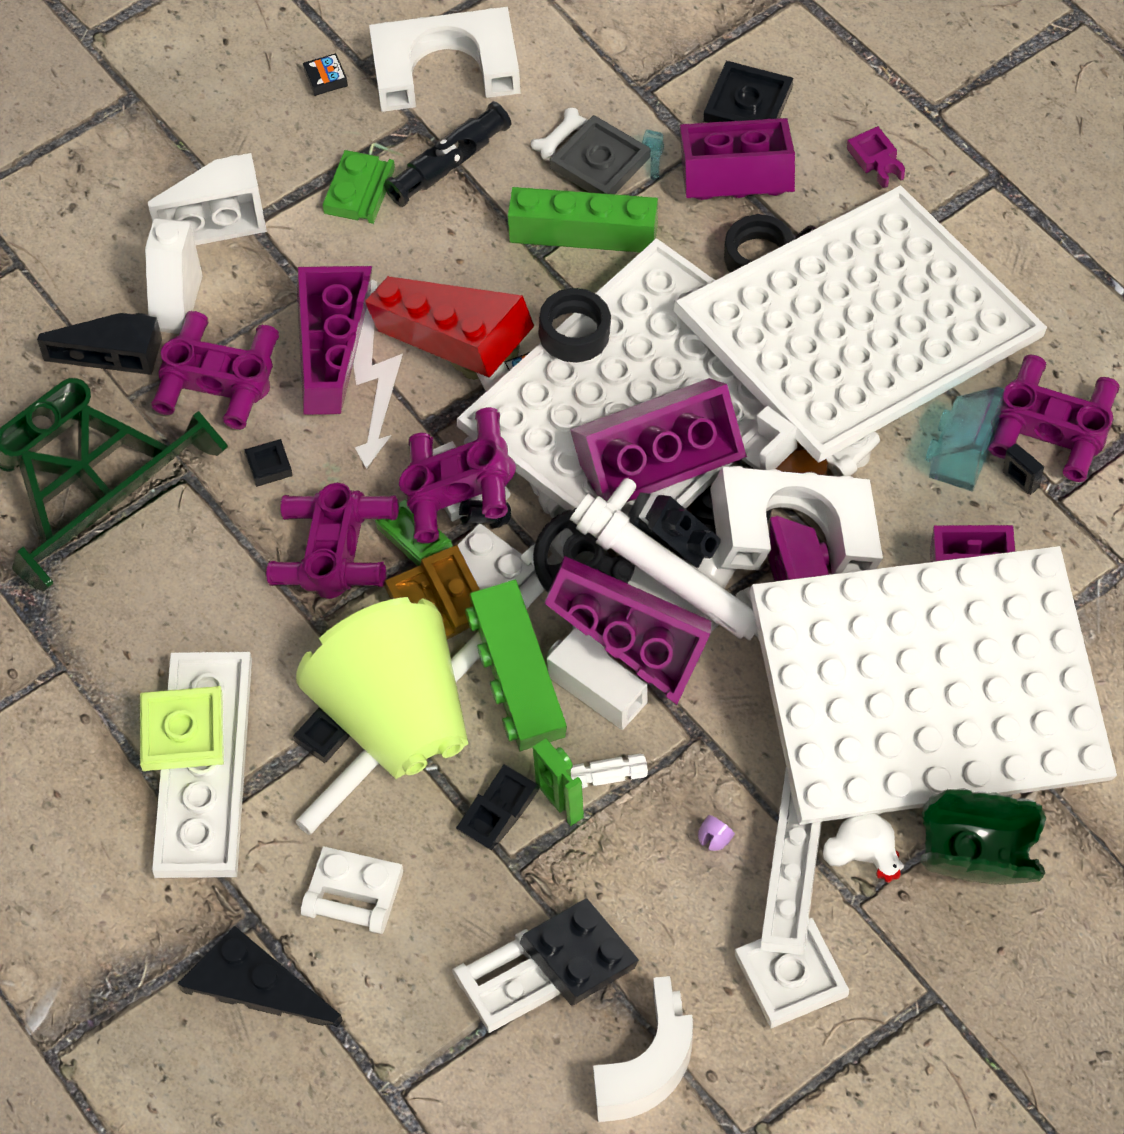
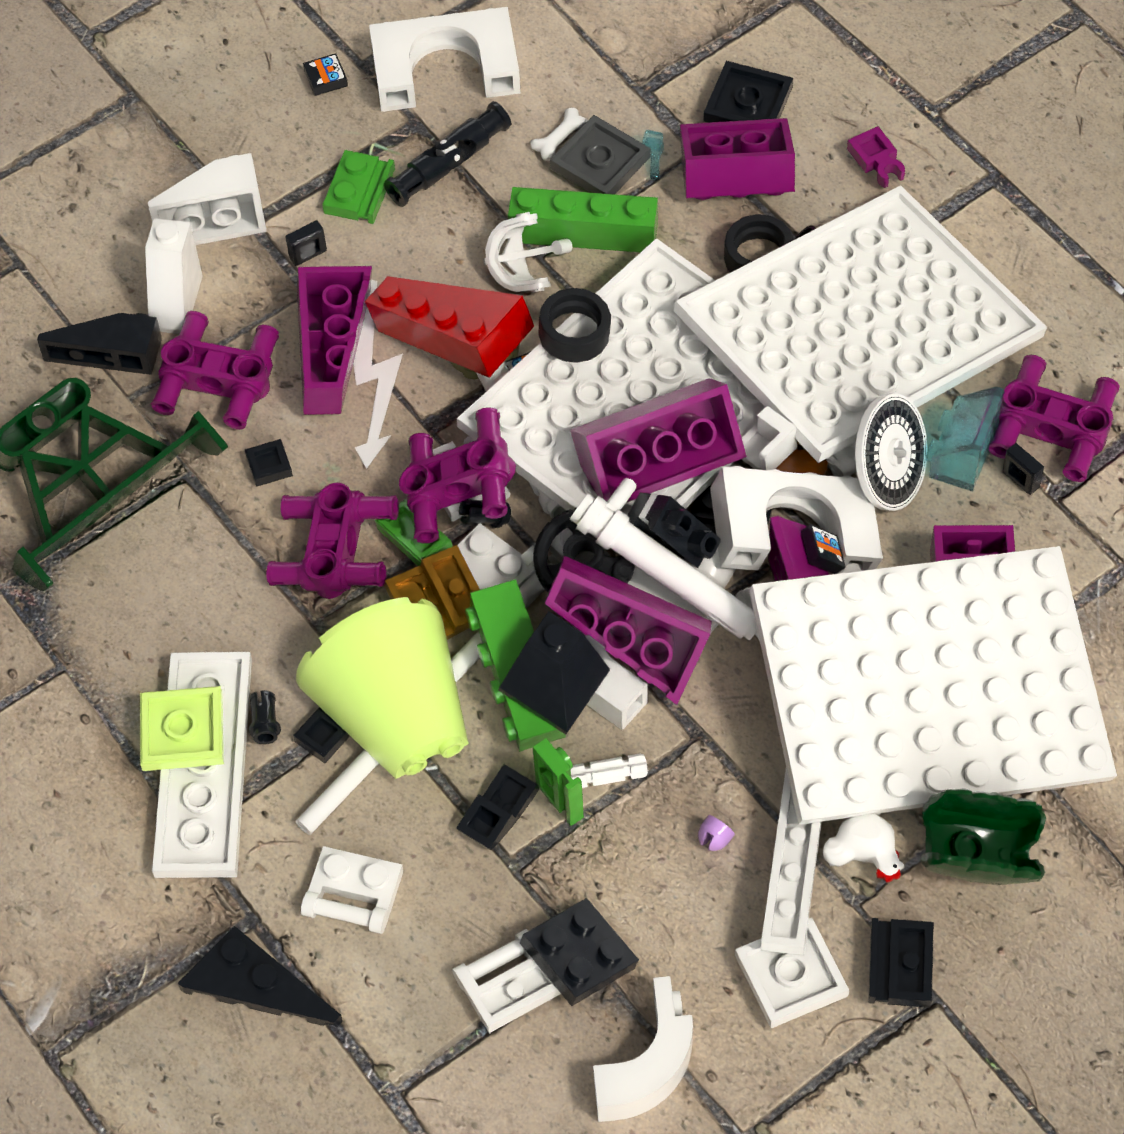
none -> black pin [249,690,281,745]
none -> black tile [285,220,327,266]
none -> white helmet [483,212,573,293]
none -> black slope [498,611,610,735]
none -> black tile [801,524,846,574]
none -> piece [855,394,927,511]
none -> black plate [868,918,934,1008]

